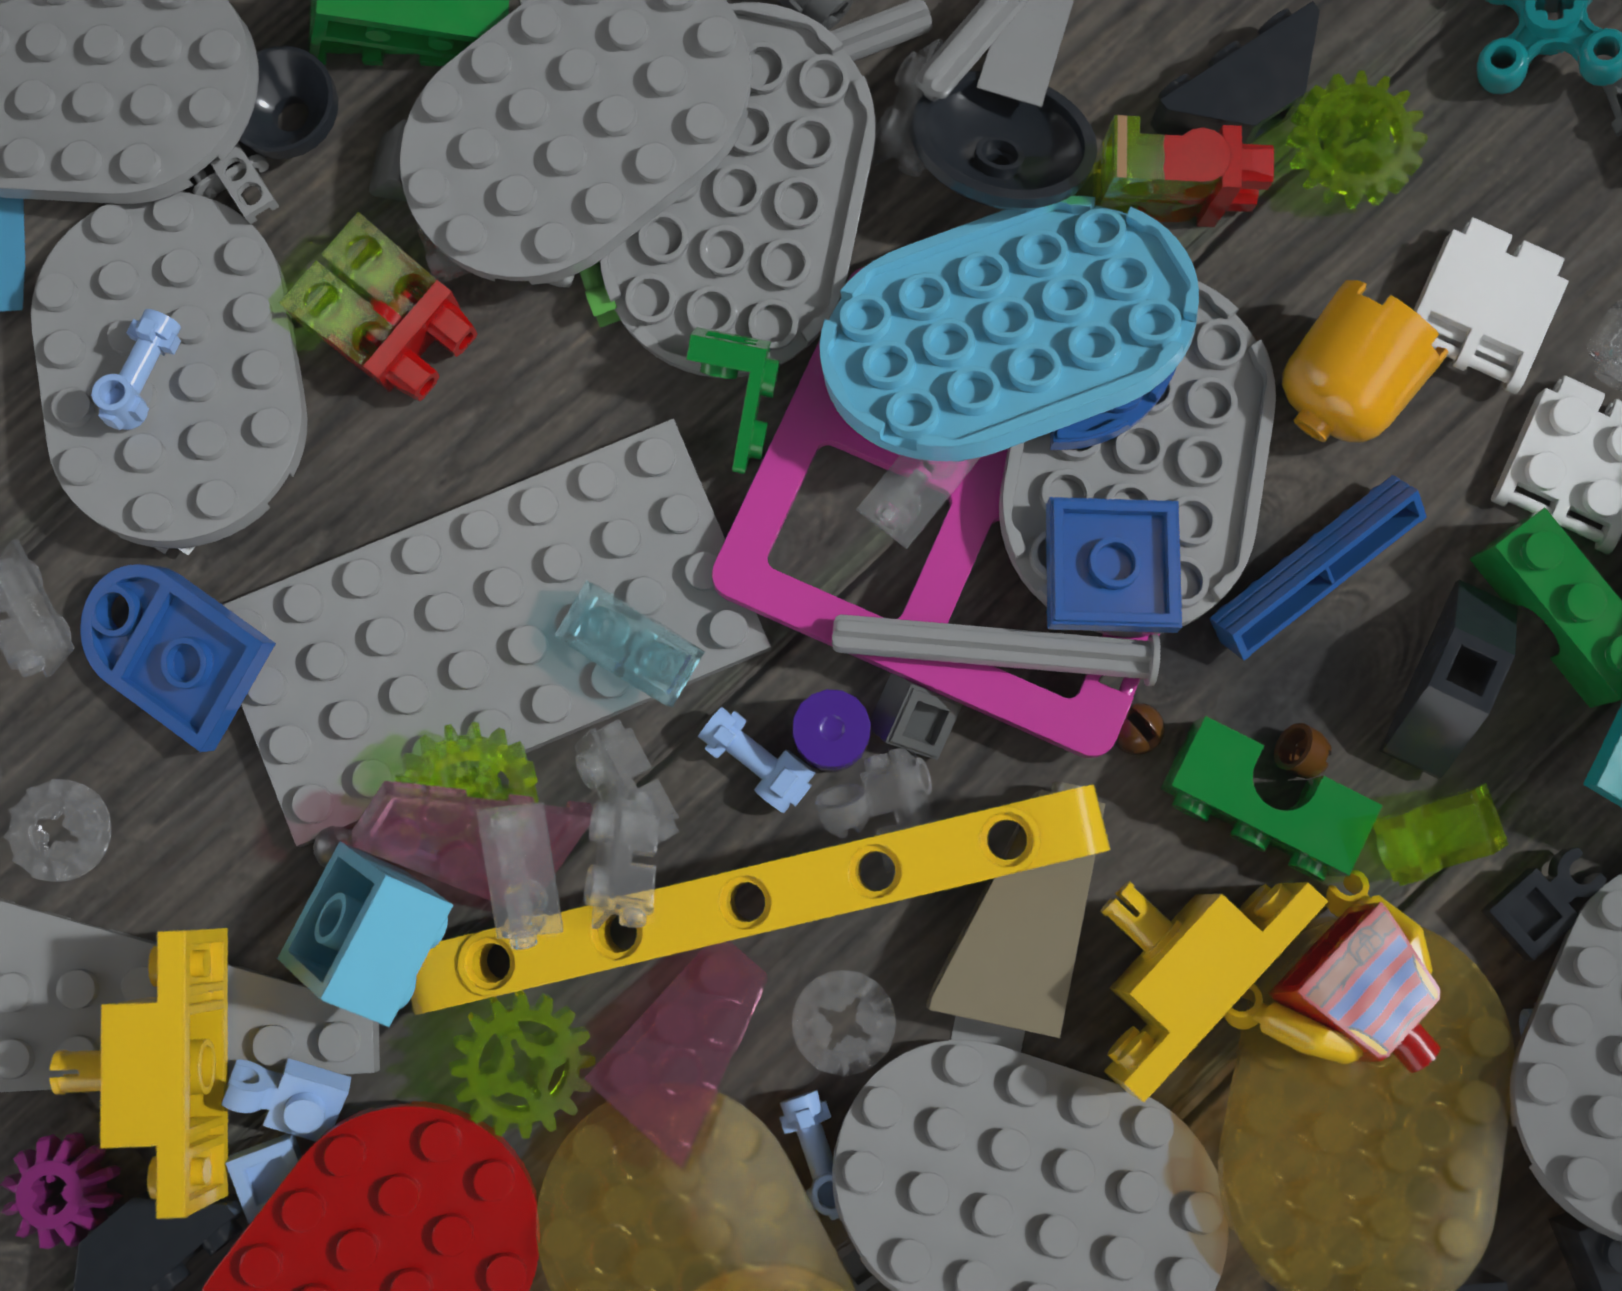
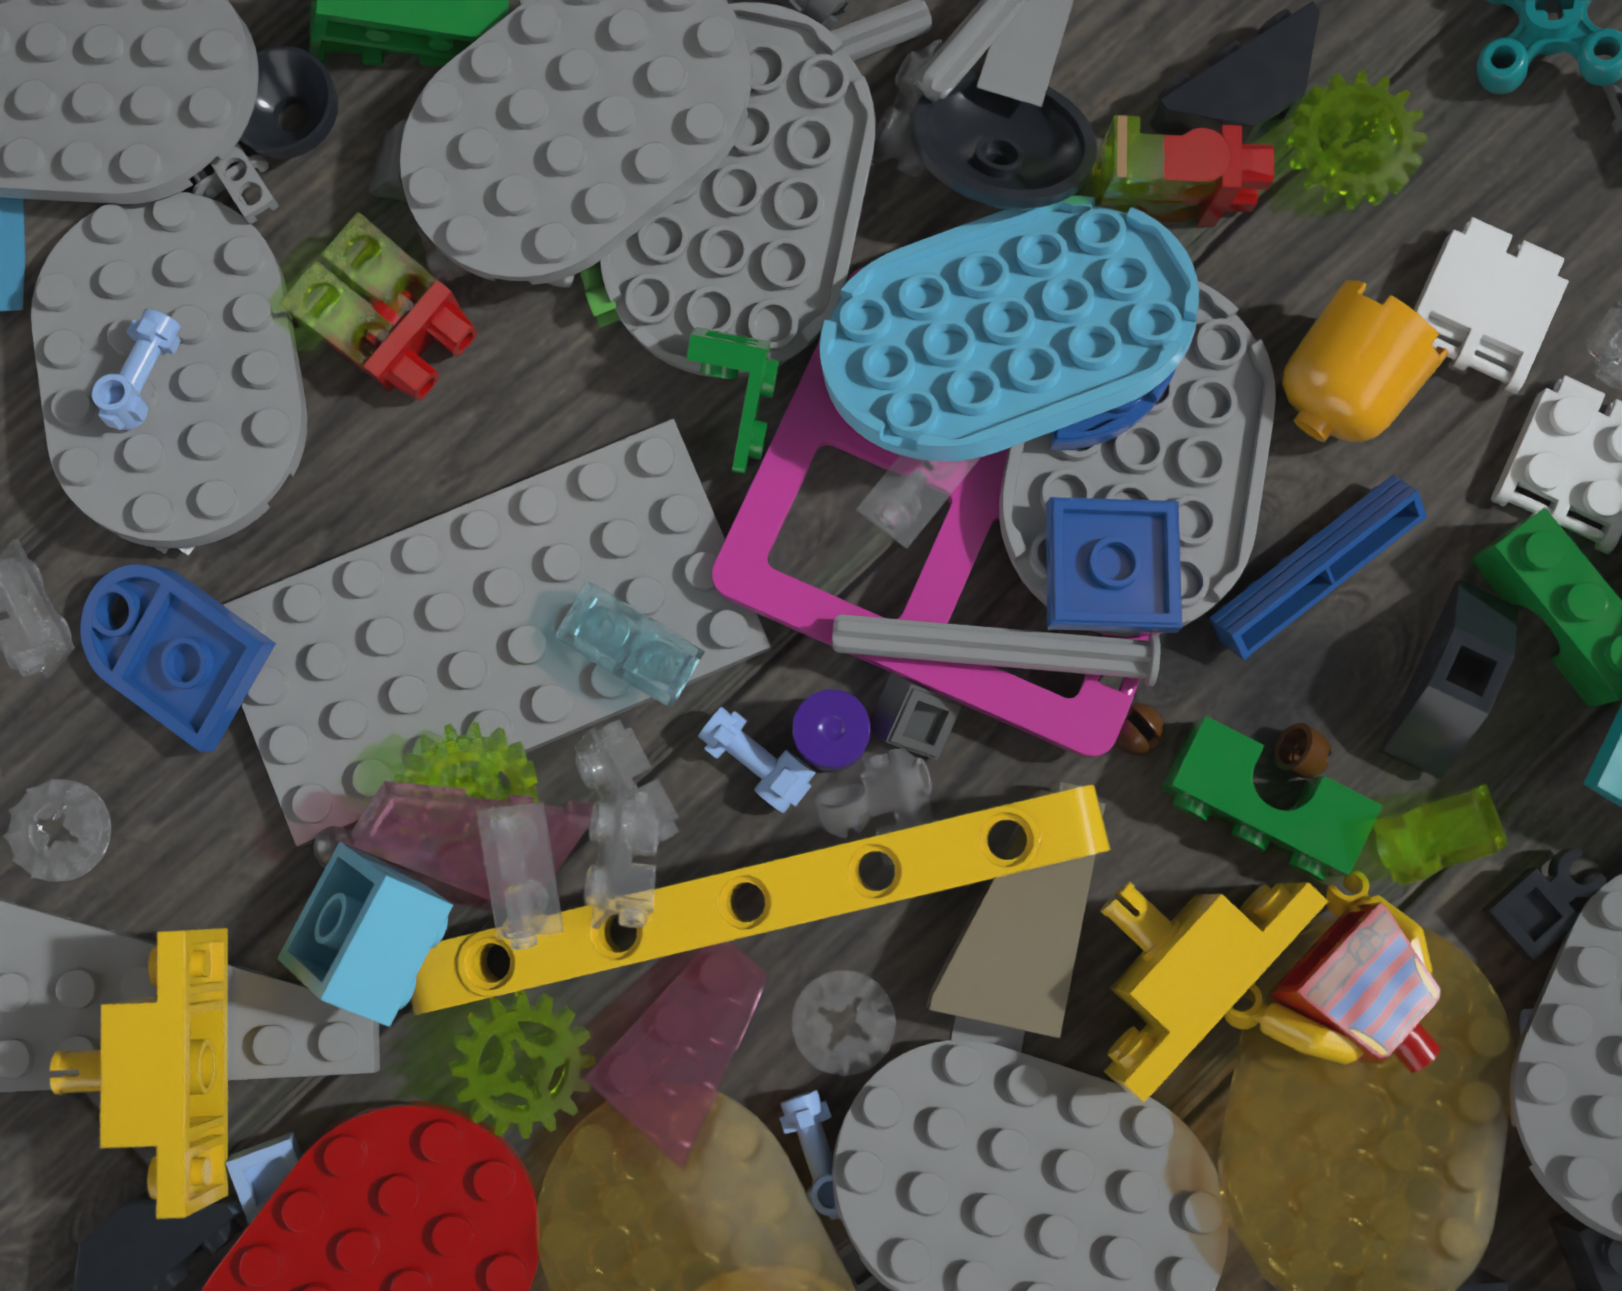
magenta gear [0,1132,122,1249] -> none
light blue plate [221,1058,351,1141] -> none

